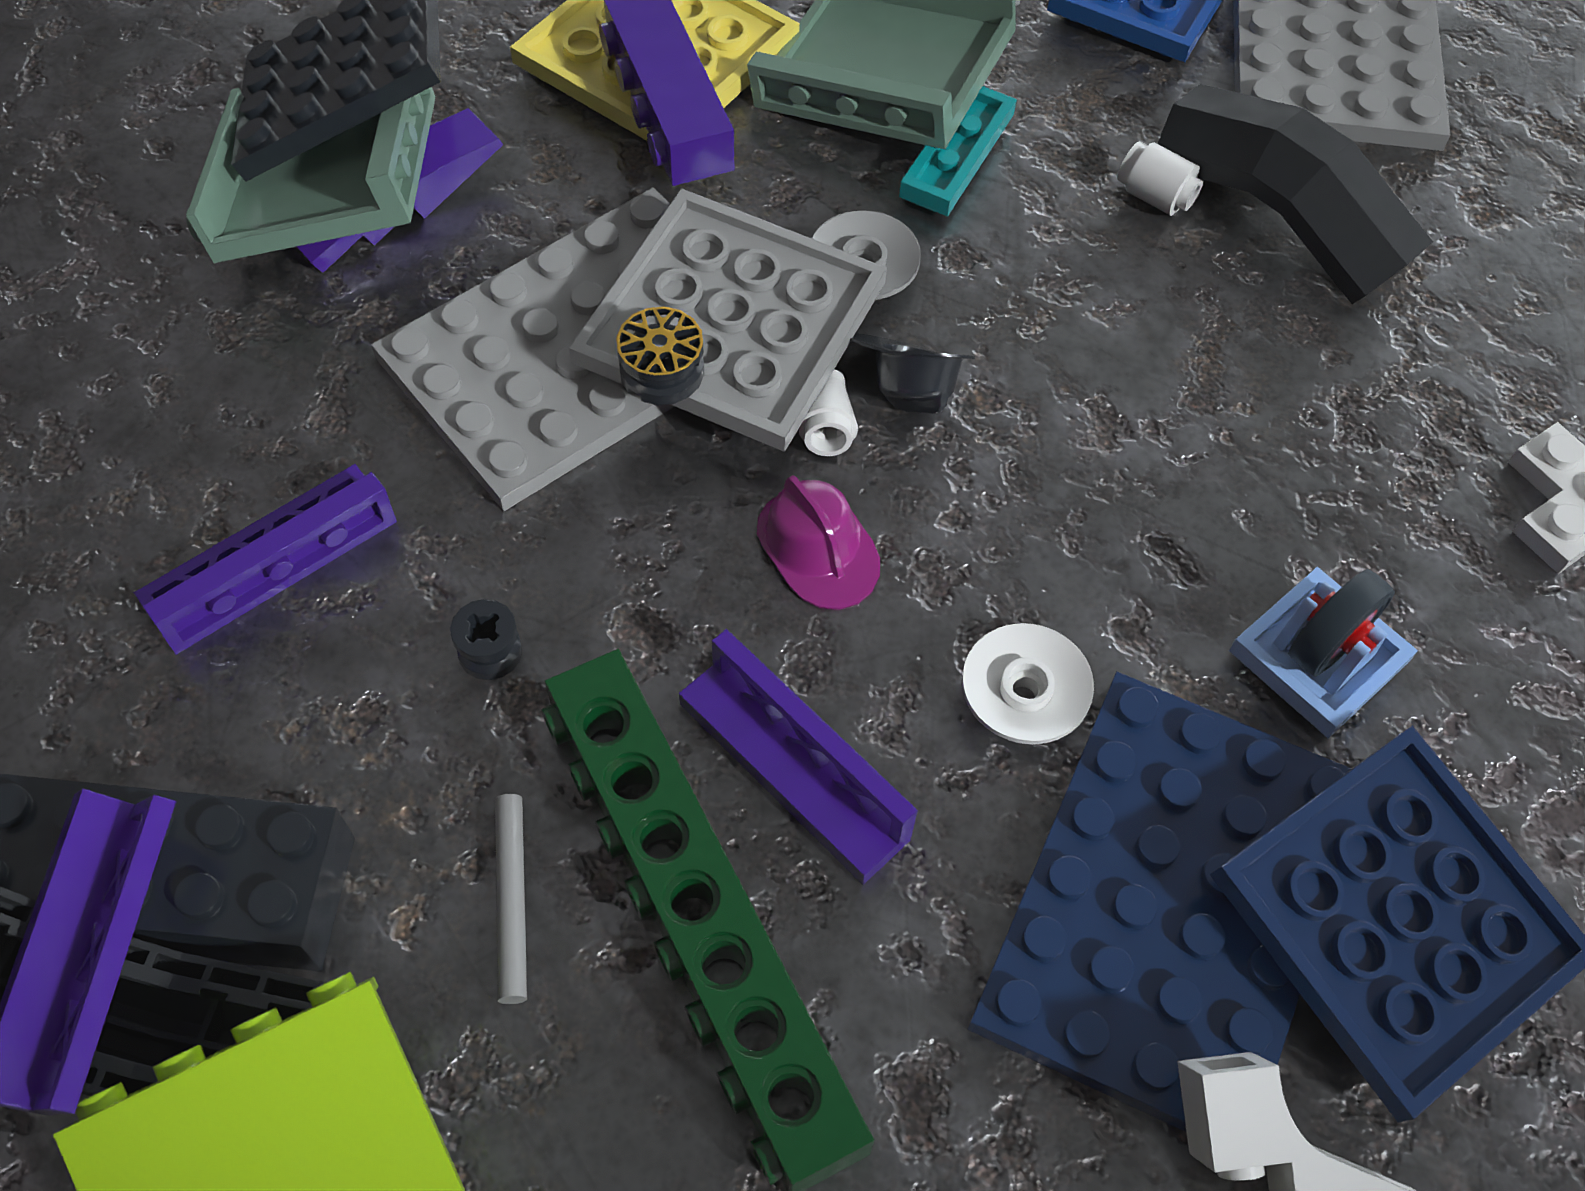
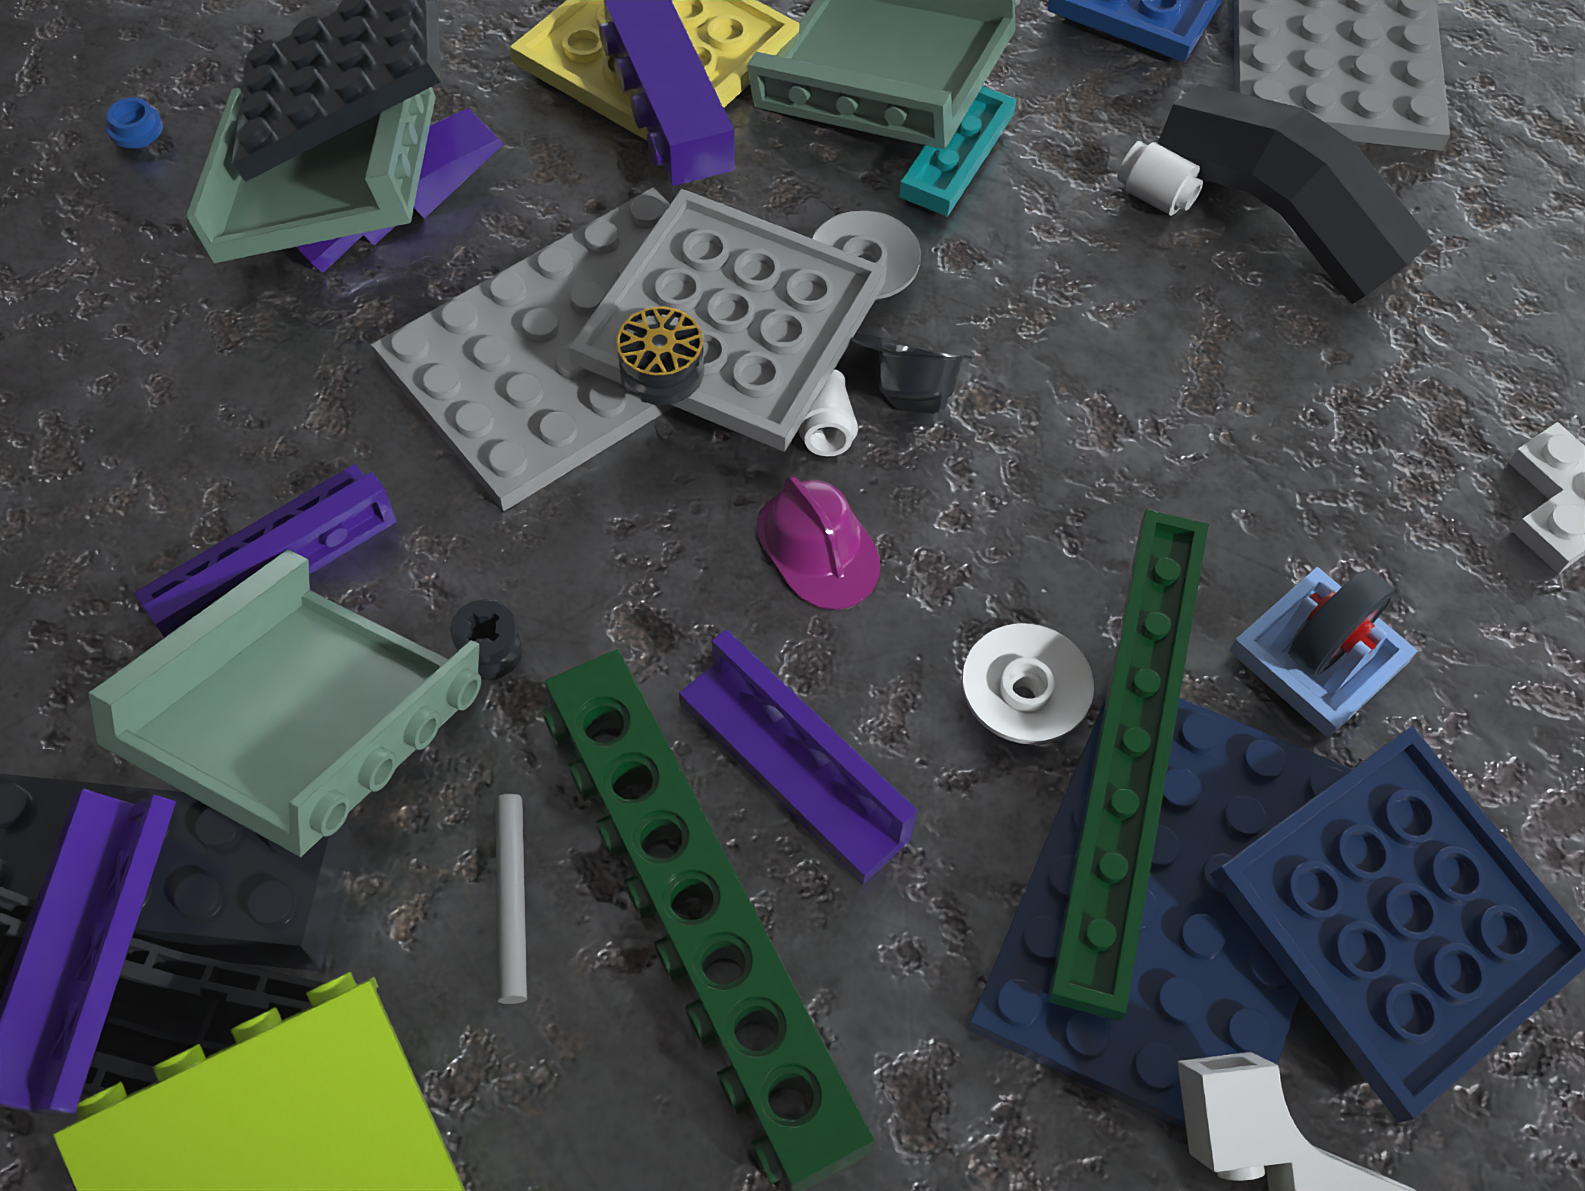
none -> sand green panel [89,549,481,857]
none -> blue plate [106,97,163,148]
none -> dark green plate [1047,509,1209,1021]

